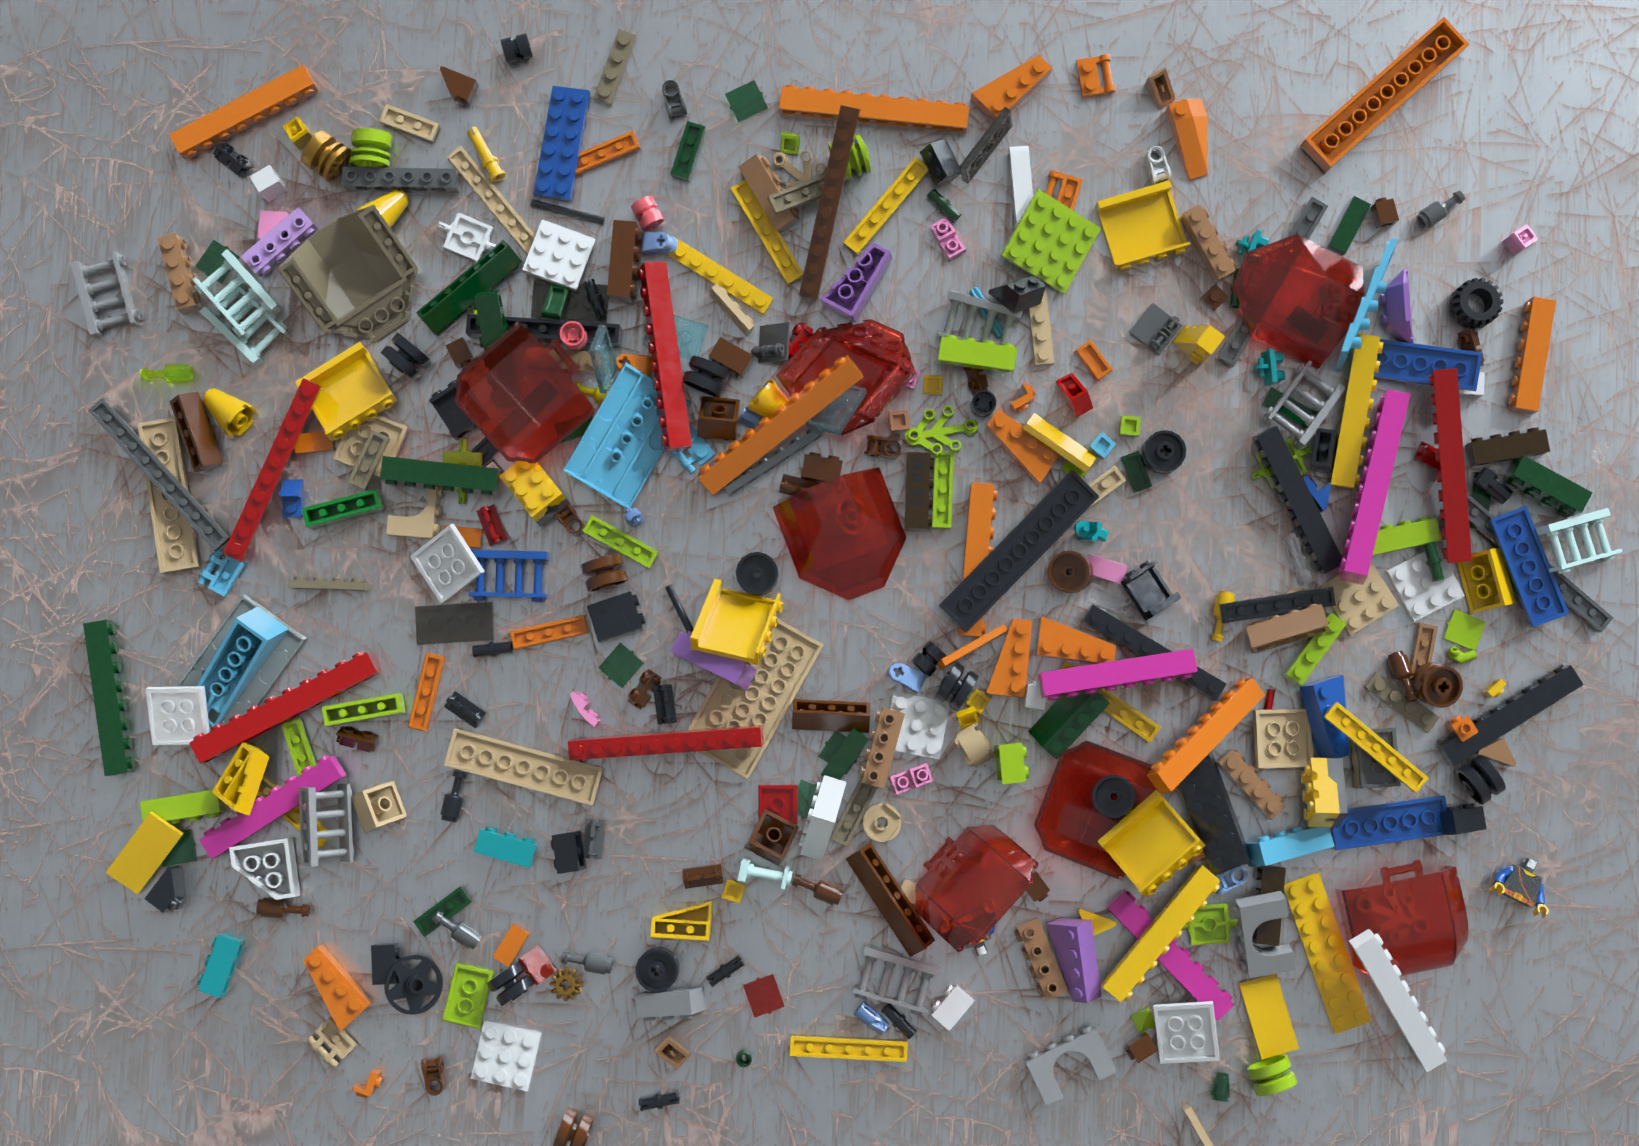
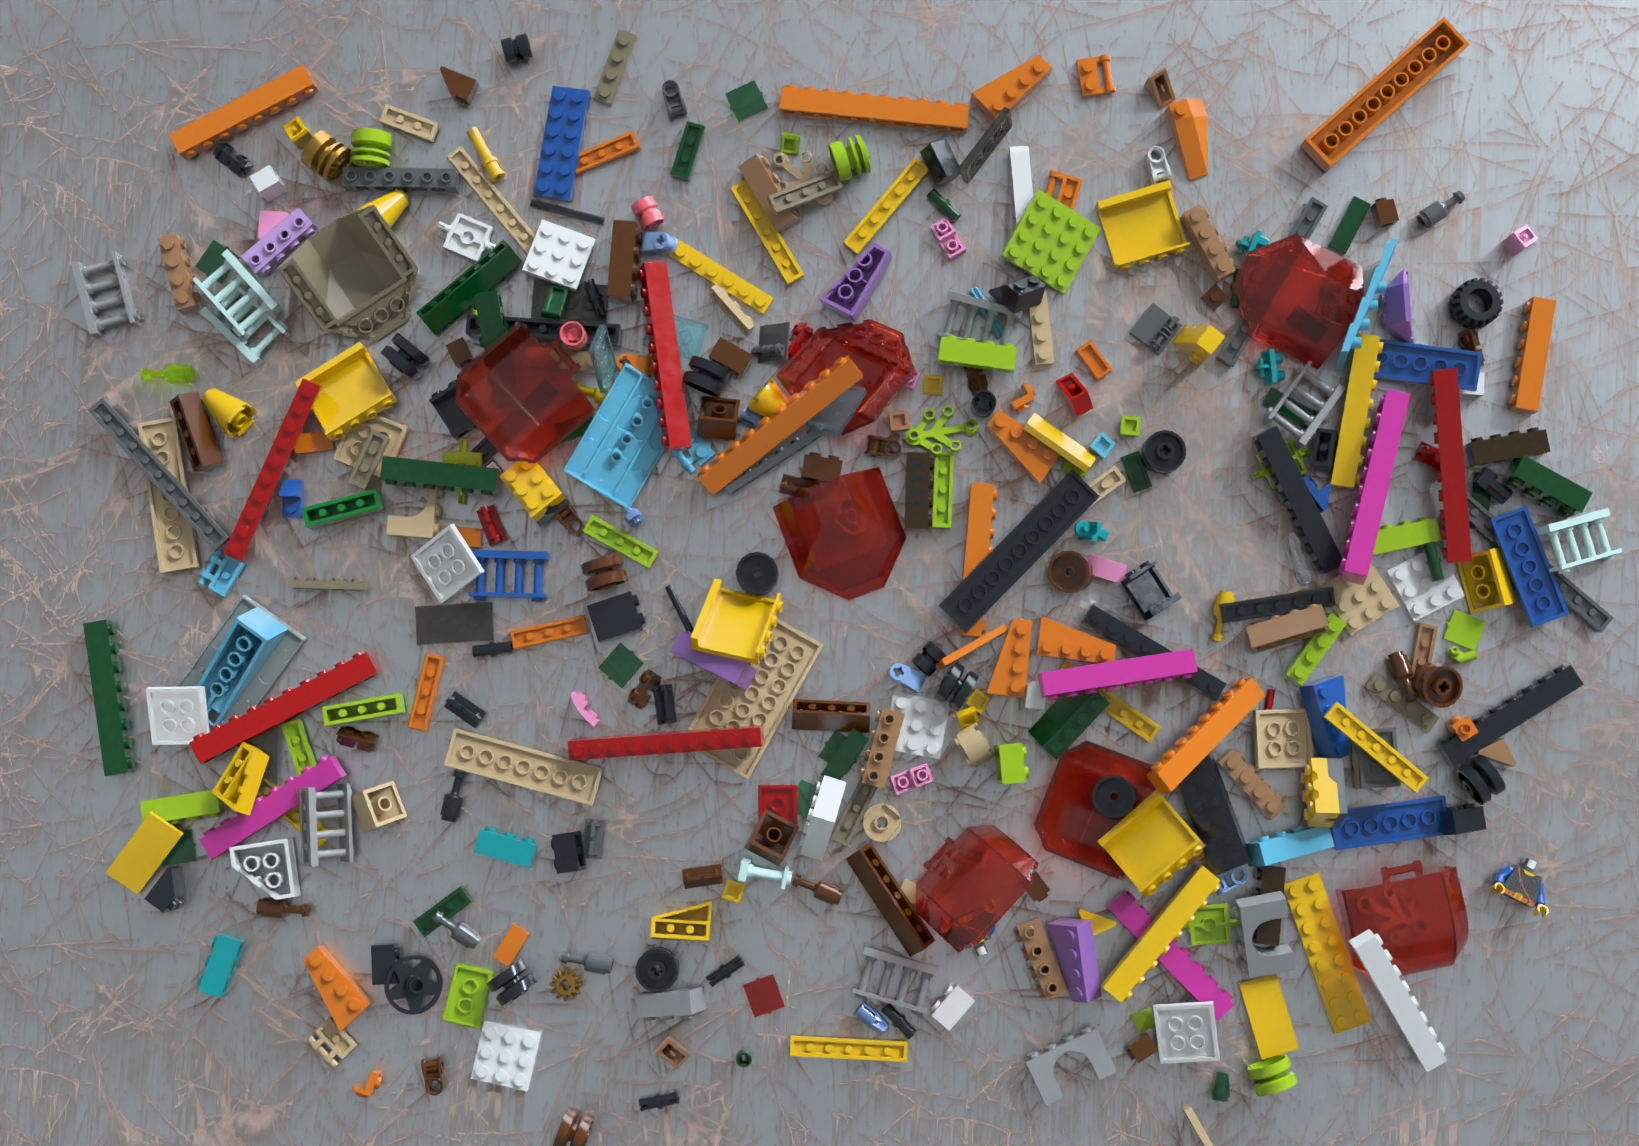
clear red piece [518,944,557,986] -> none
reddish brown brick [799,105,861,299] -> none
yellow plate [1482,678,1506,698] -> none

